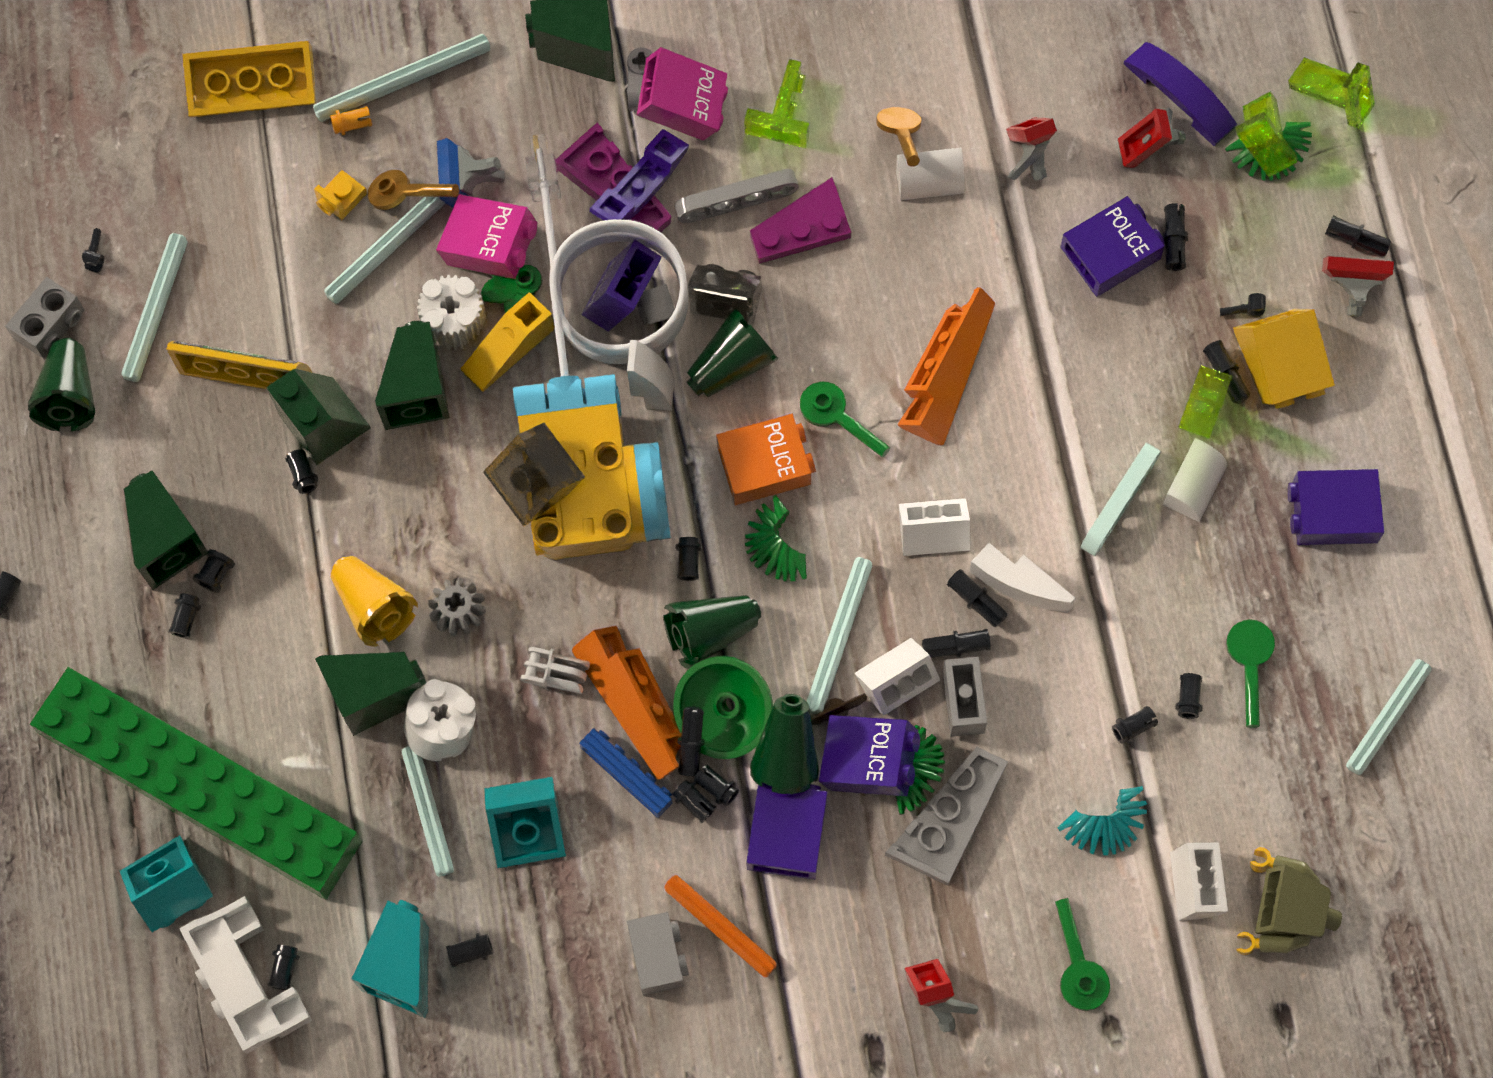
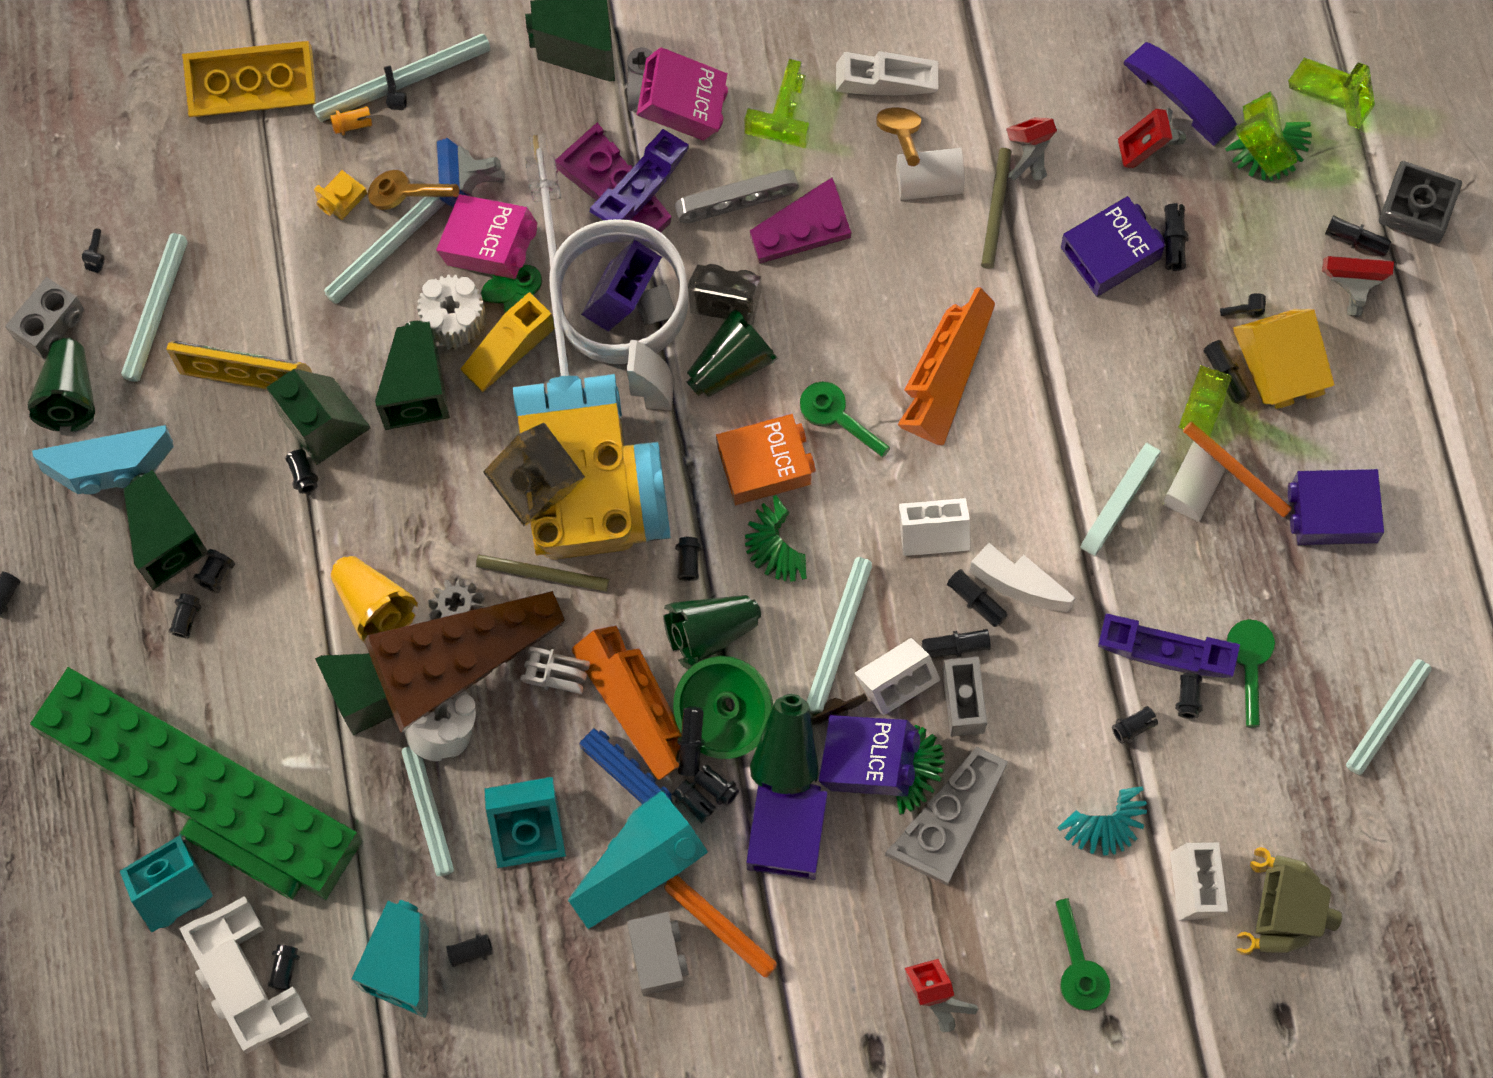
none -> medium azure wedge [32,425,174,494]
none -> green beam [179,819,302,901]
none -> reddish brown wing [364,591,565,733]
none -> black hand [383,65,407,111]
none -> olive bar [476,554,610,592]
none -> teal wedge [568,791,708,929]
none -> white slope [836,51,938,96]
none -> olive bar [981,148,1012,269]
none -> dark purple slope [1098,613,1240,678]
none -> orange bar [1183,421,1292,517]
none -> dark grey brick [1379,161,1462,243]

